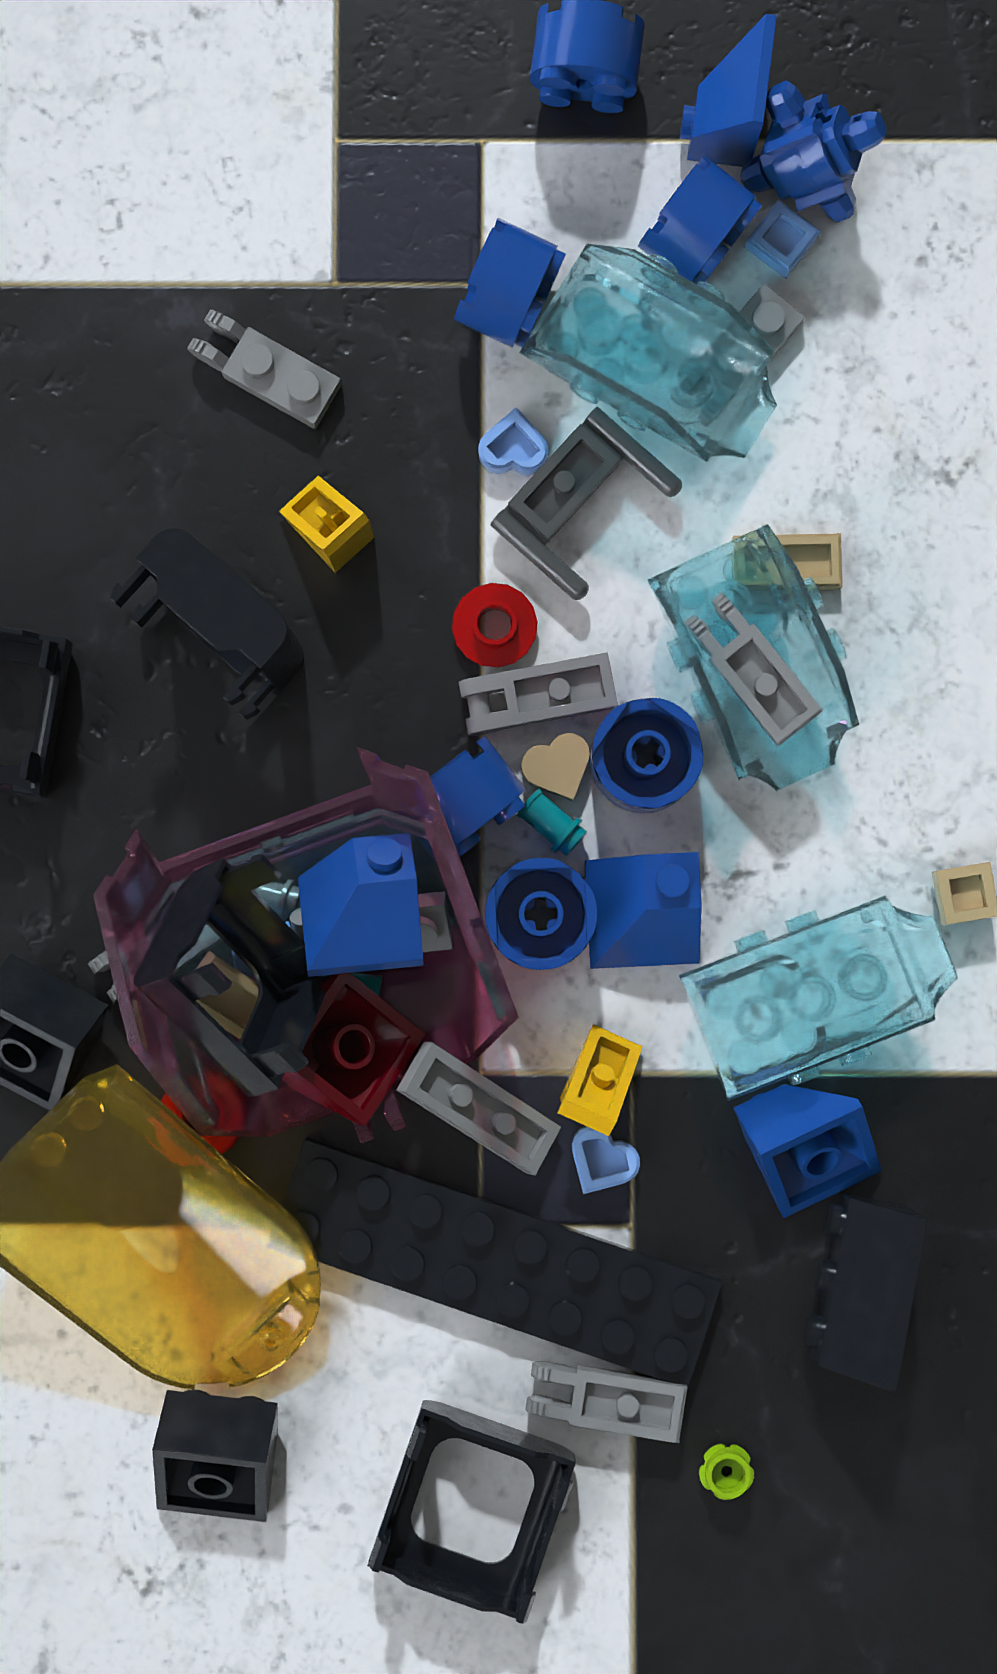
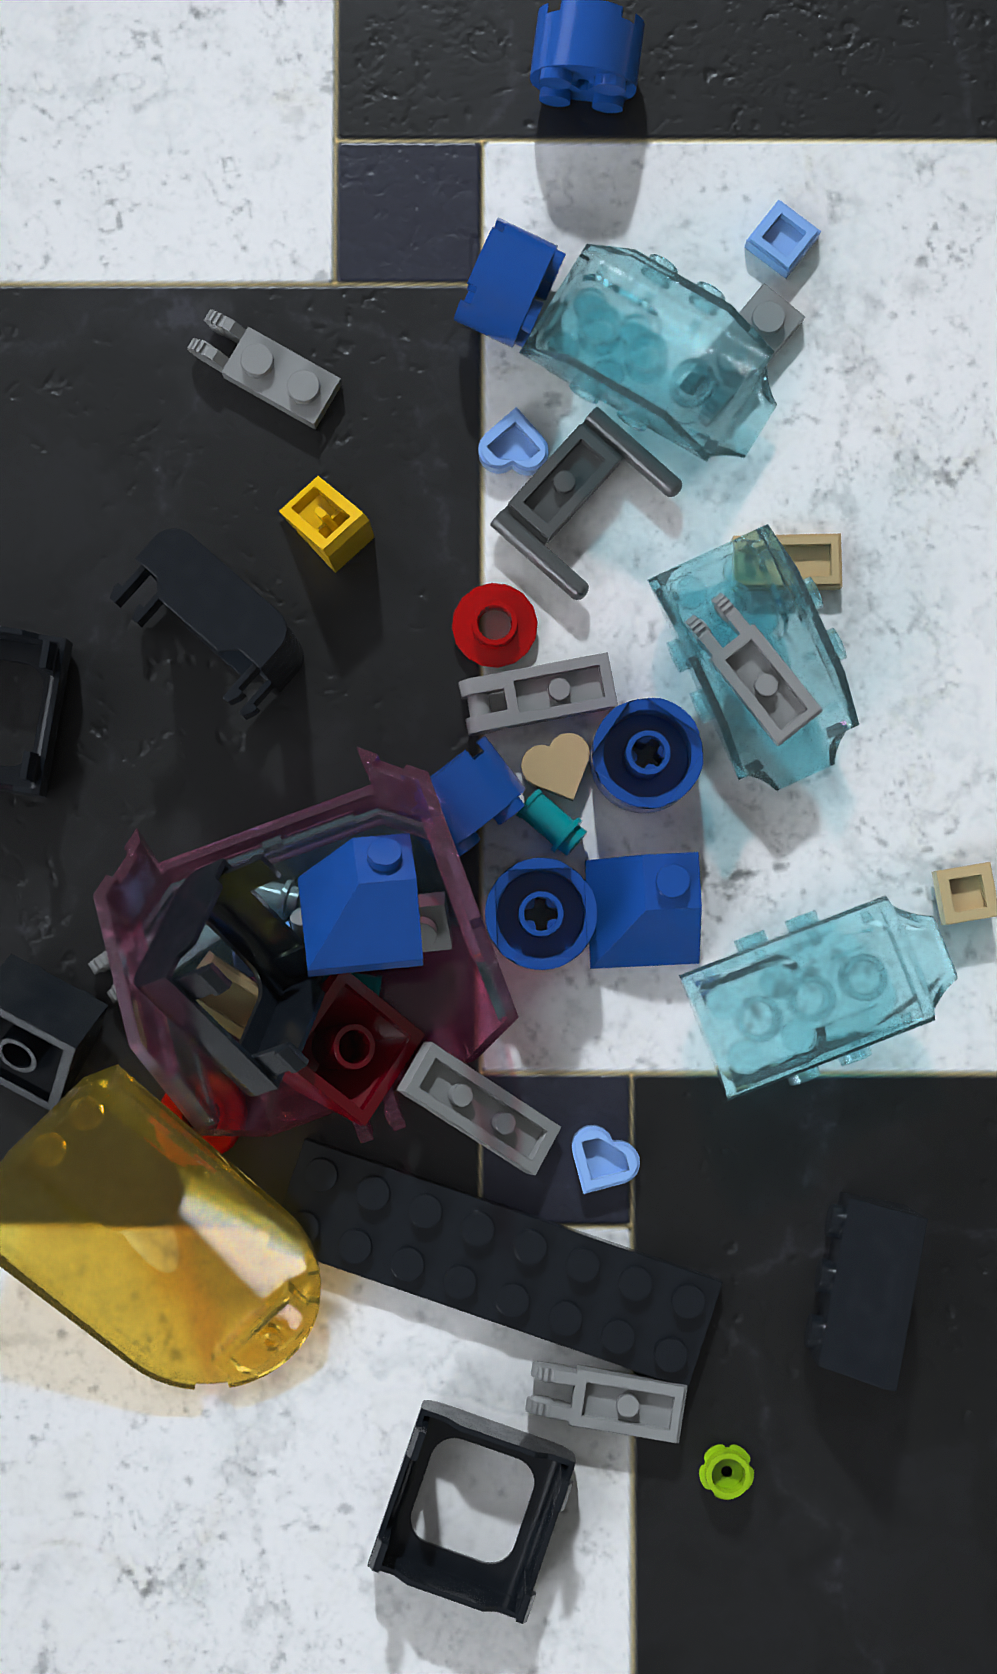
black slope [152,1389,278,1522] -> none
yellow slope [557,1024,643,1136] -> none
blue brick [637,155,762,290] -> none
blue slope [680,14,777,167] -> none
blue slope [734,1084,882,1218] -> none
blue piece [740,81,887,223] -> none

